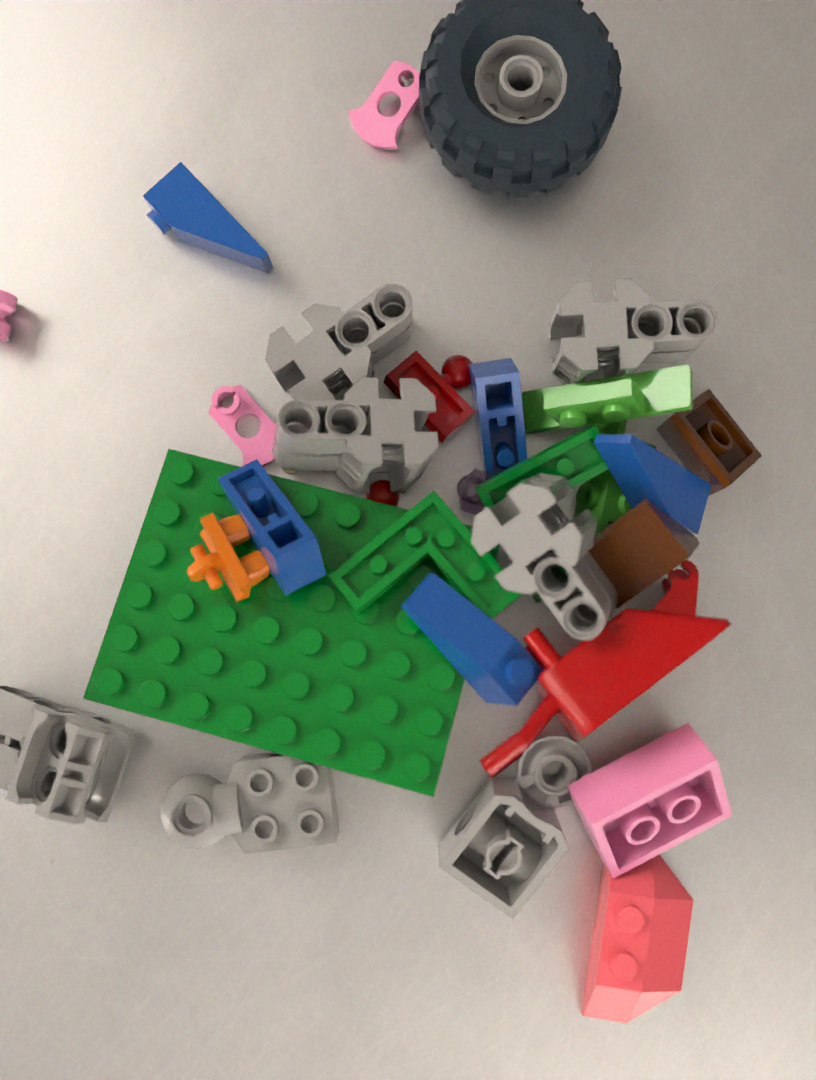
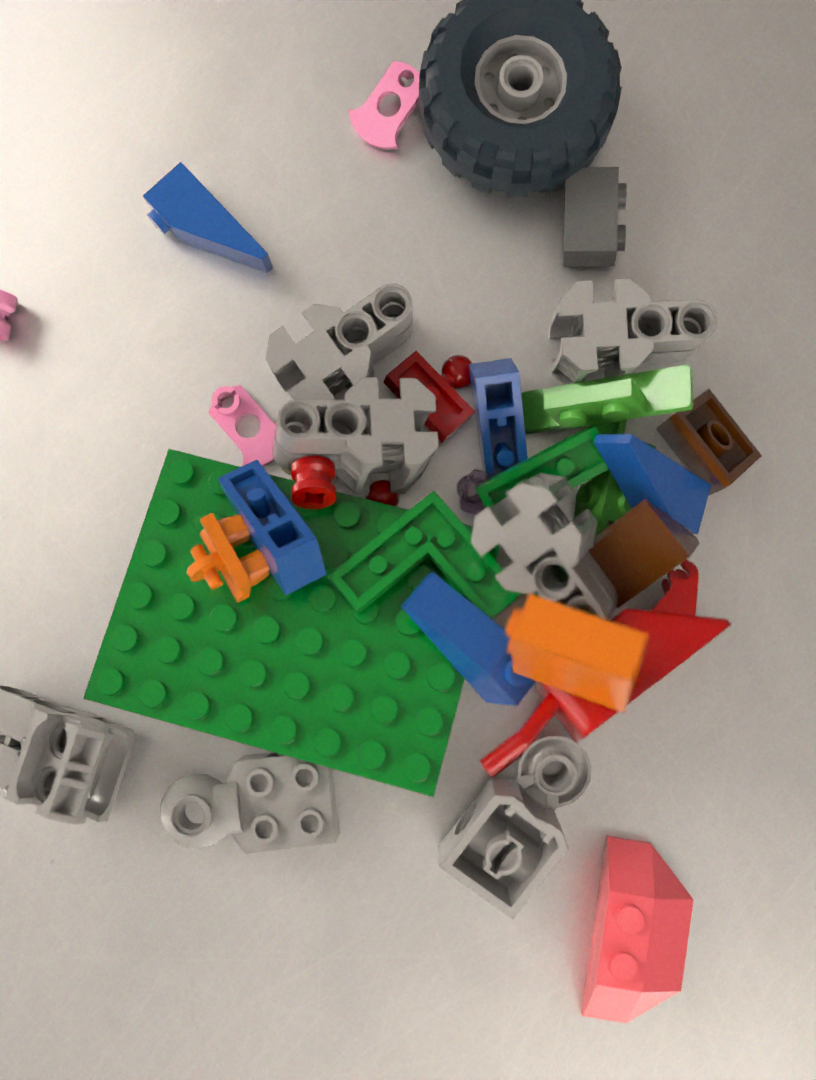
bright pink brick [567,723,733,878] -> none
none -> red wheel [291,456,336,509]
none -> orange brick [506,593,648,713]
none -> dark grey brick [563,167,627,267]

